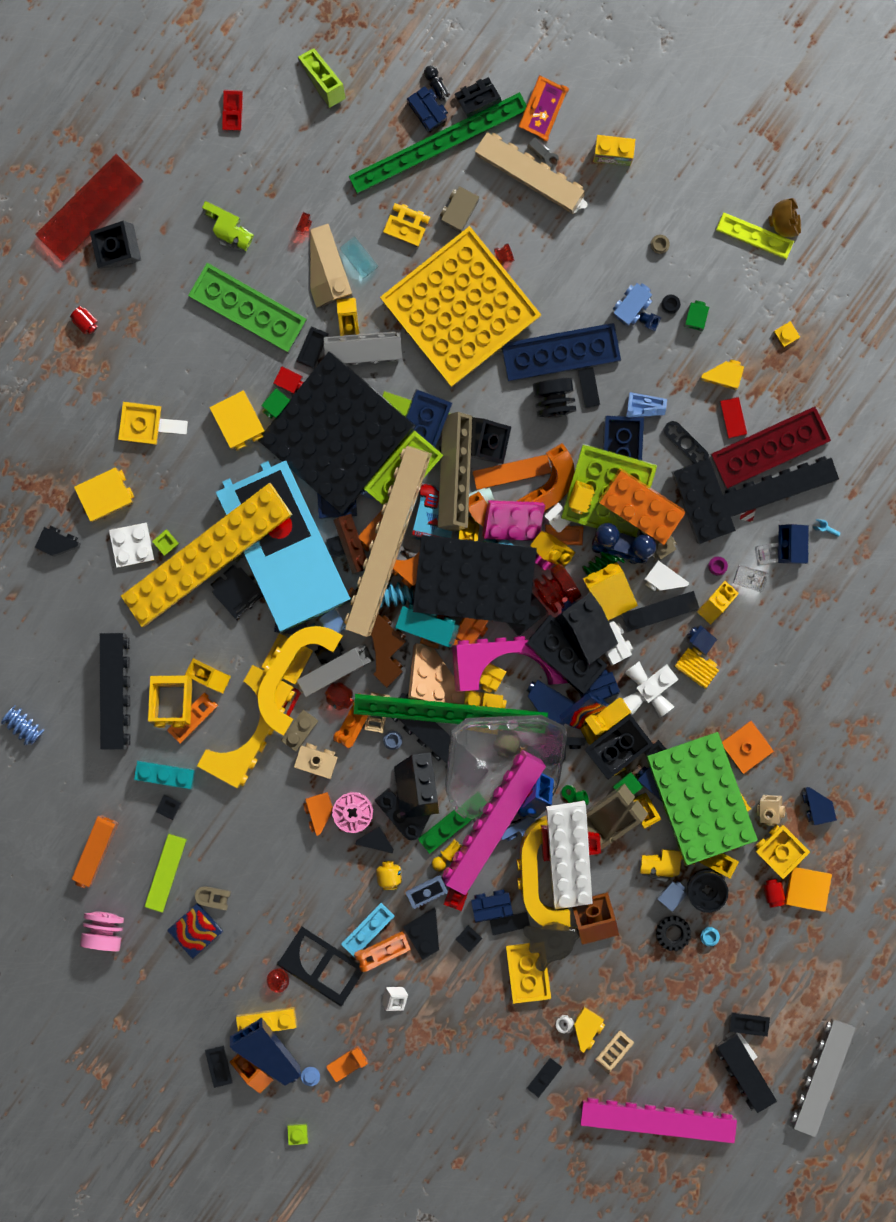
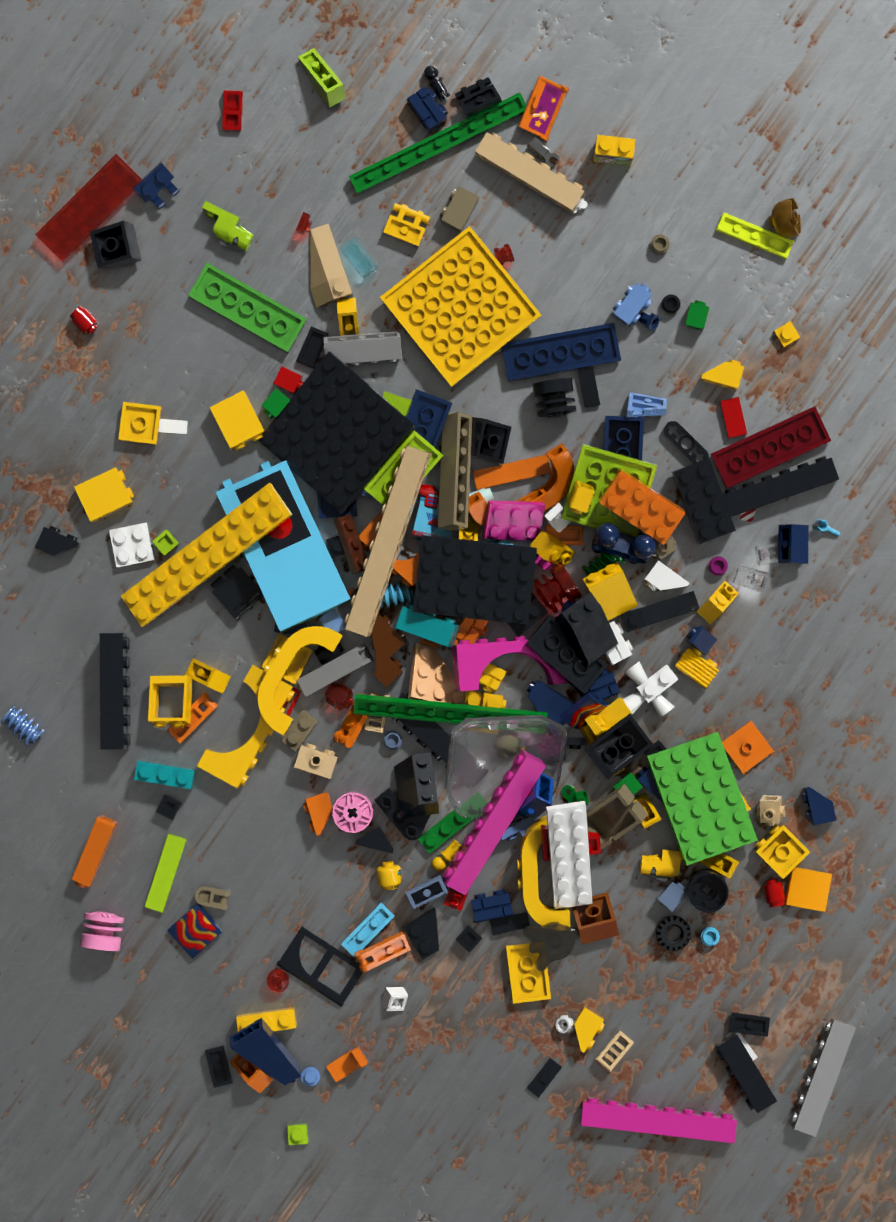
none -> dark blue plate [133,162,180,209]

